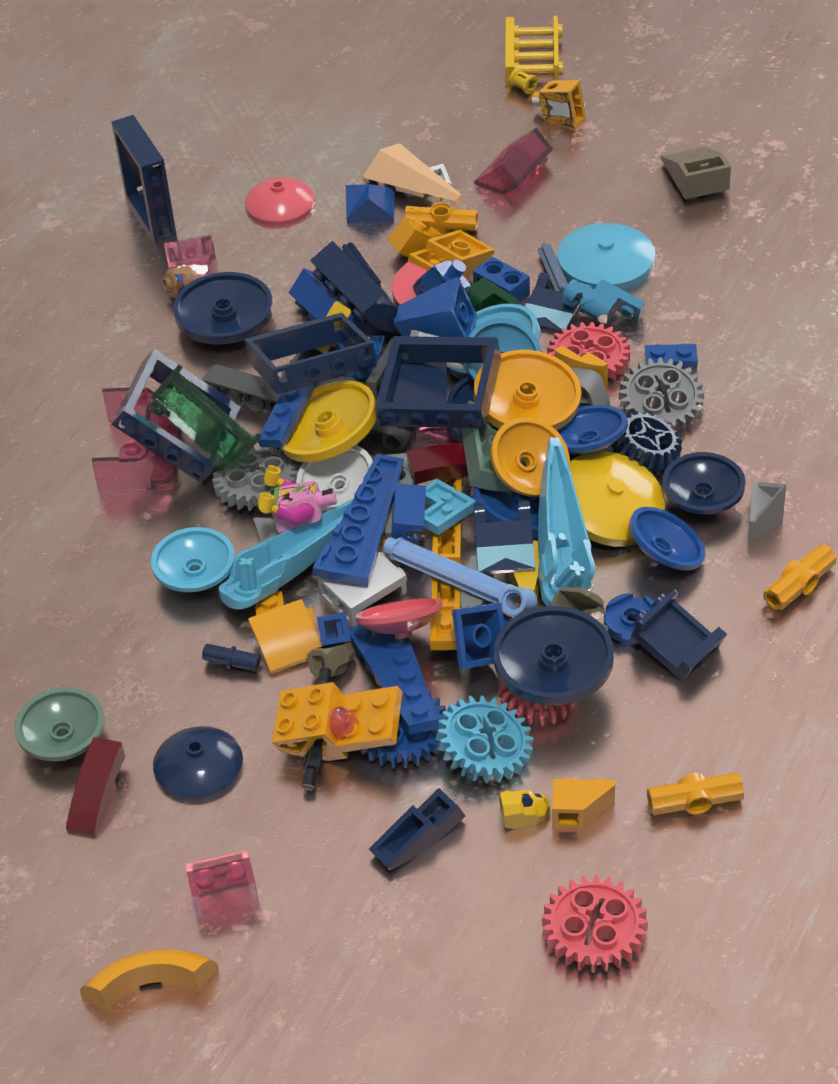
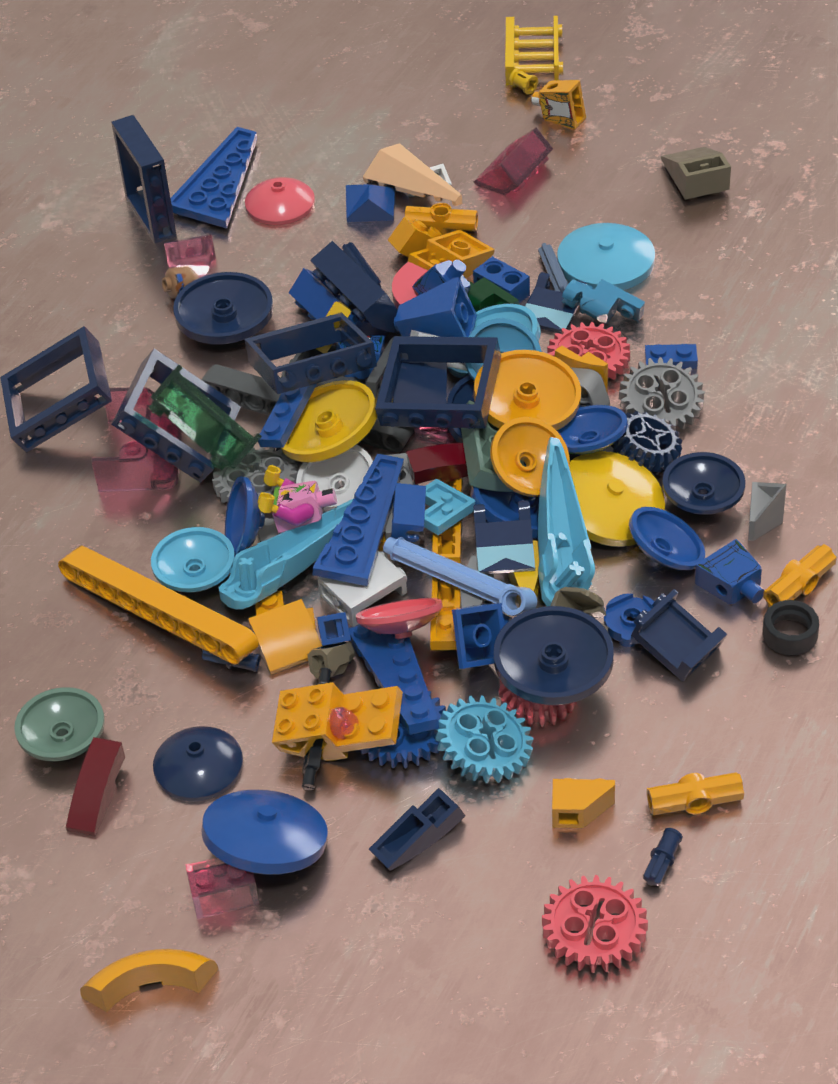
yellow rock [499,789,550,829] -> none
none -> dark blue window [0,326,112,453]
none -> light orange beam [58,545,259,665]
none -> blue wing [171,127,257,228]
none -> blue dish [201,790,328,874]
none -> blue dish [225,476,265,556]
none -> dark blue axle [643,828,683,886]
none -> blue torso [695,539,764,604]
none -> black tyre [763,600,819,655]

